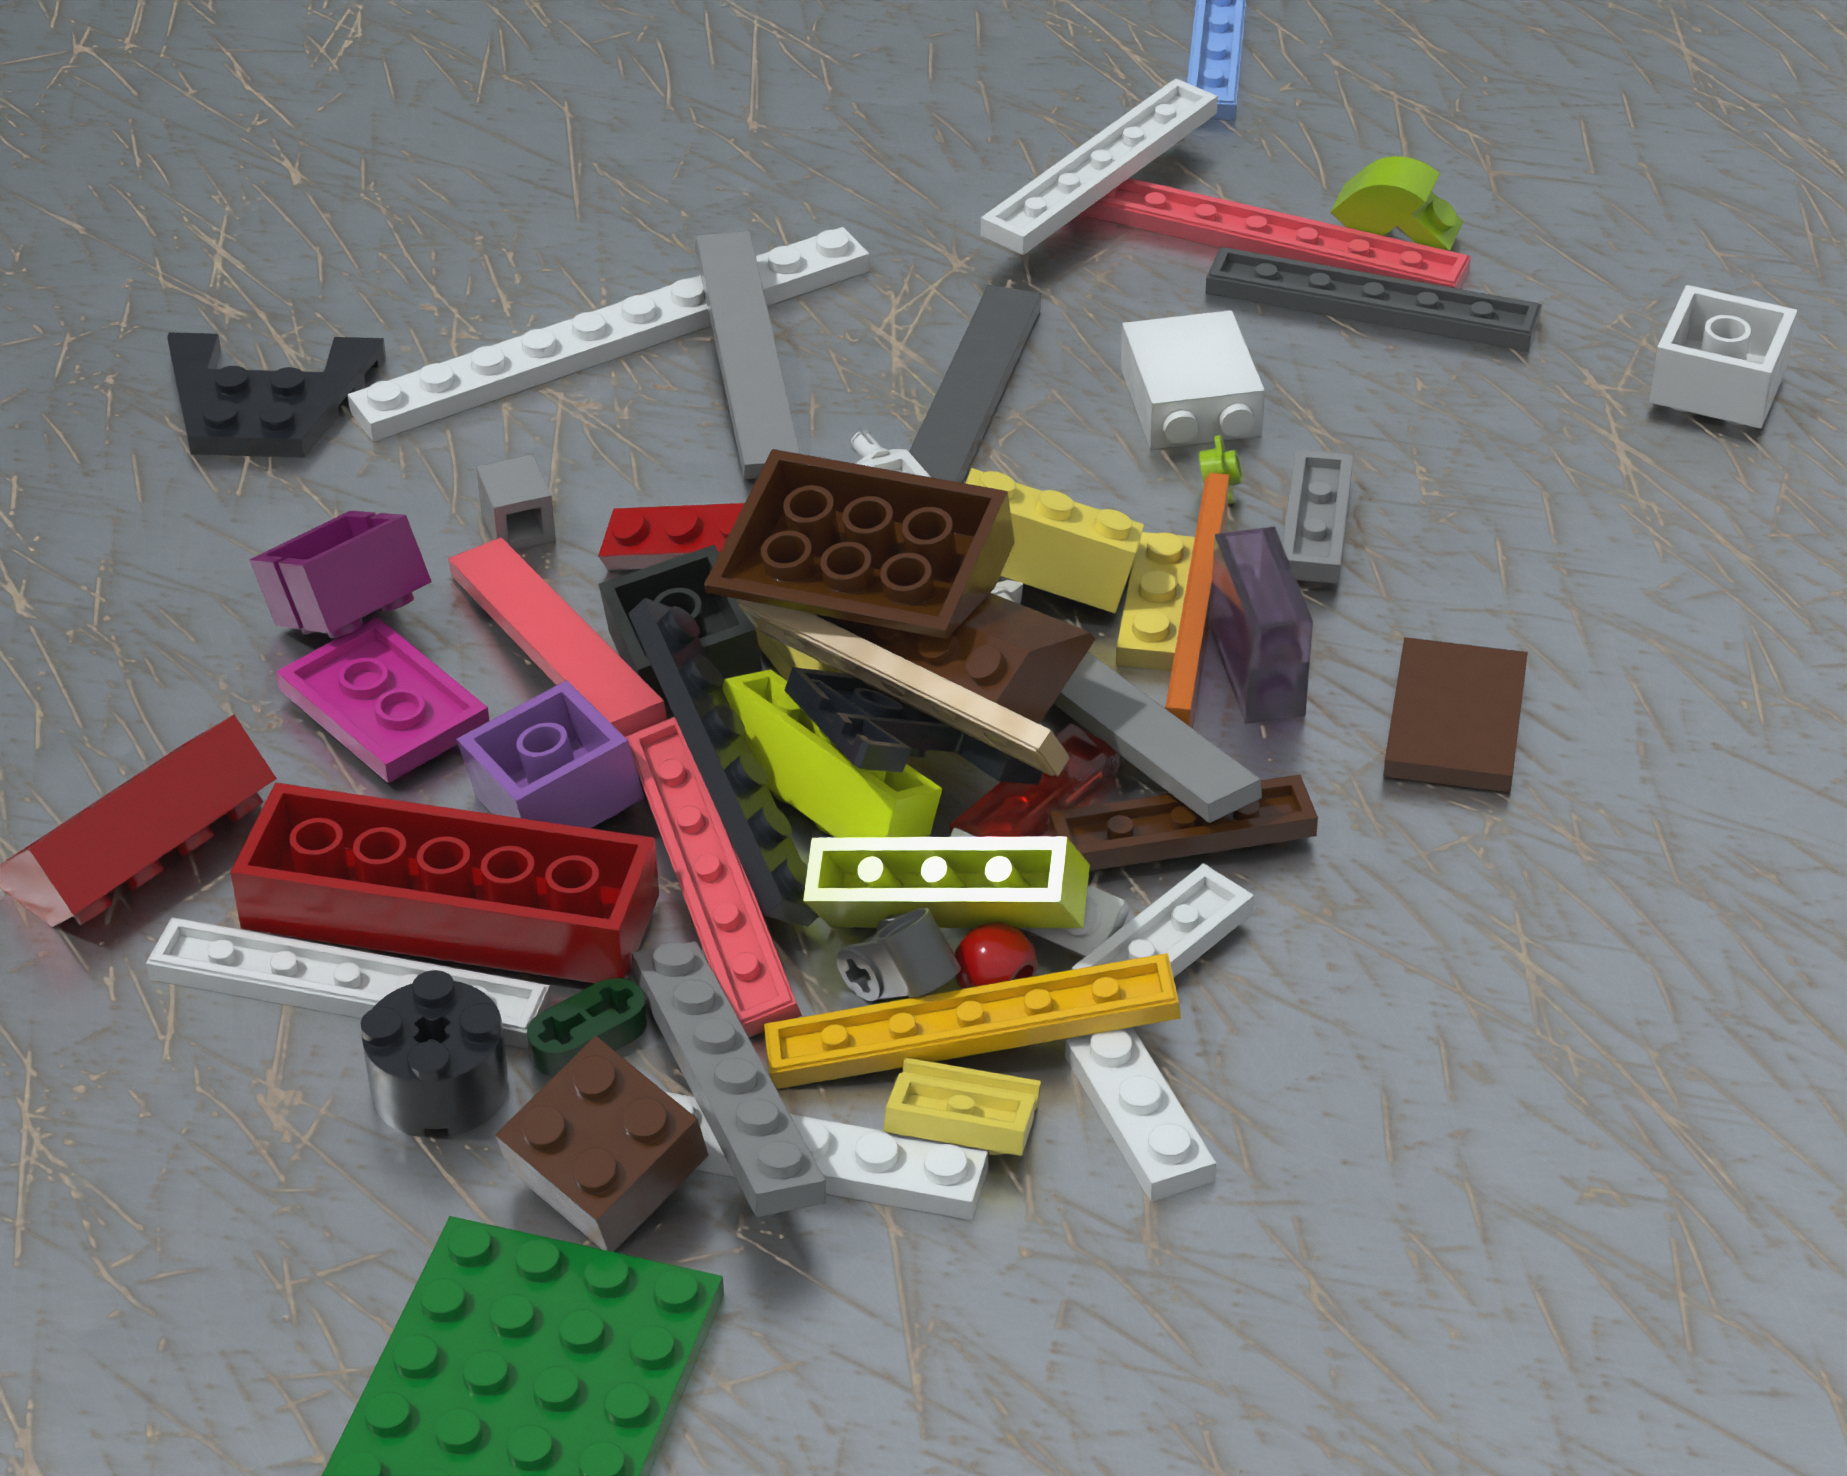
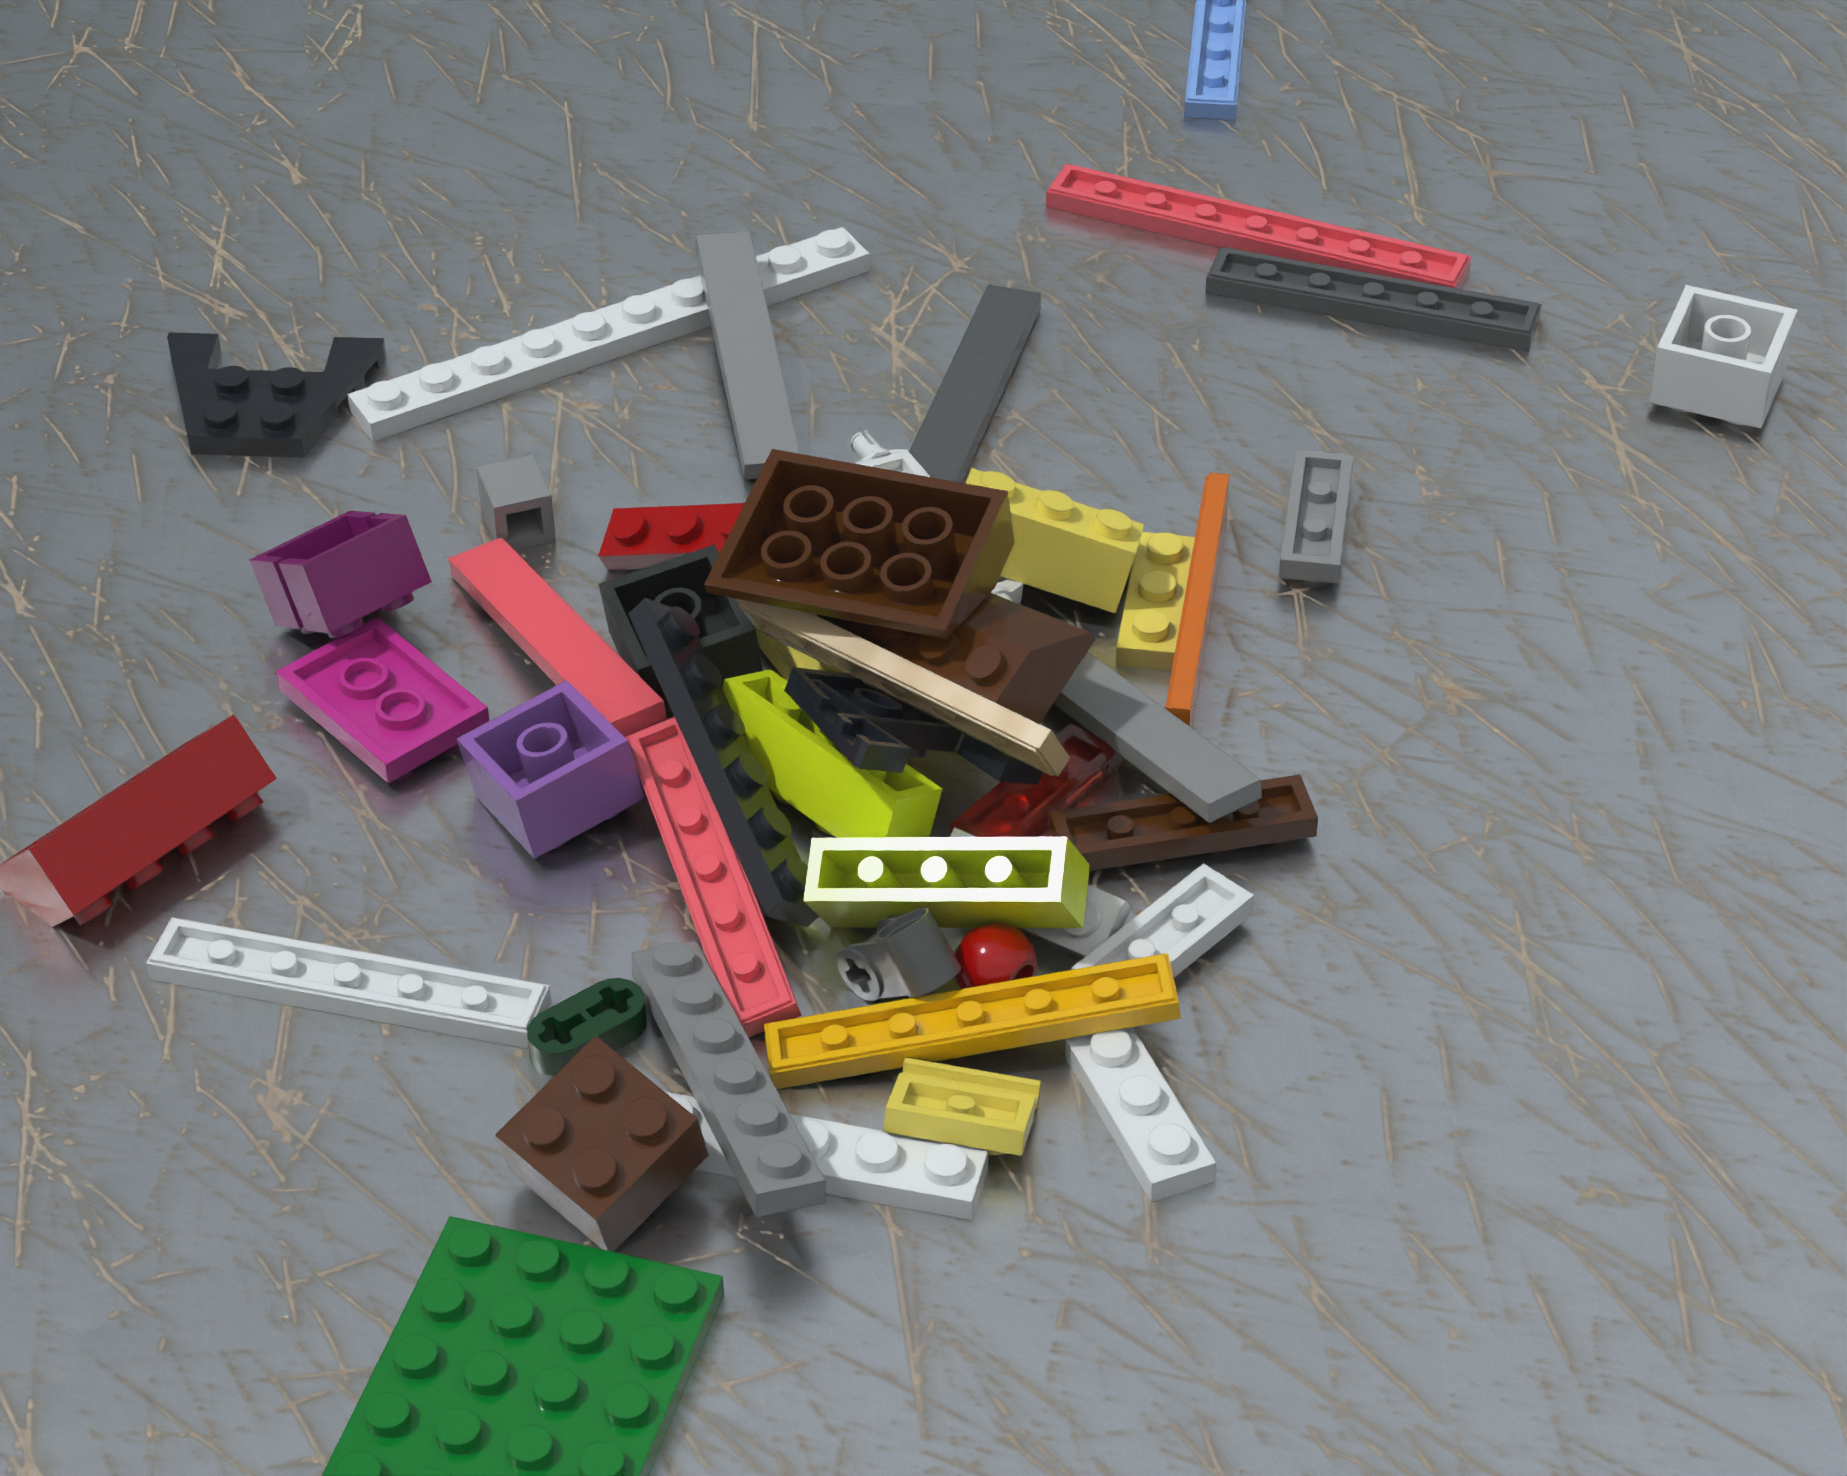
red brick [230,782,659,983] -> none
black brick [360,970,508,1137] -> none
white plate [981,78,1218,255] -> none
white brick [1120,310,1265,450] -> none
lime plate [1199,435,1243,505] -> none
clear purple brick [1209,526,1313,724] -> none
lime brick [1330,156,1464,251] -> none
reddish brown tile [1383,637,1528,792] -> none

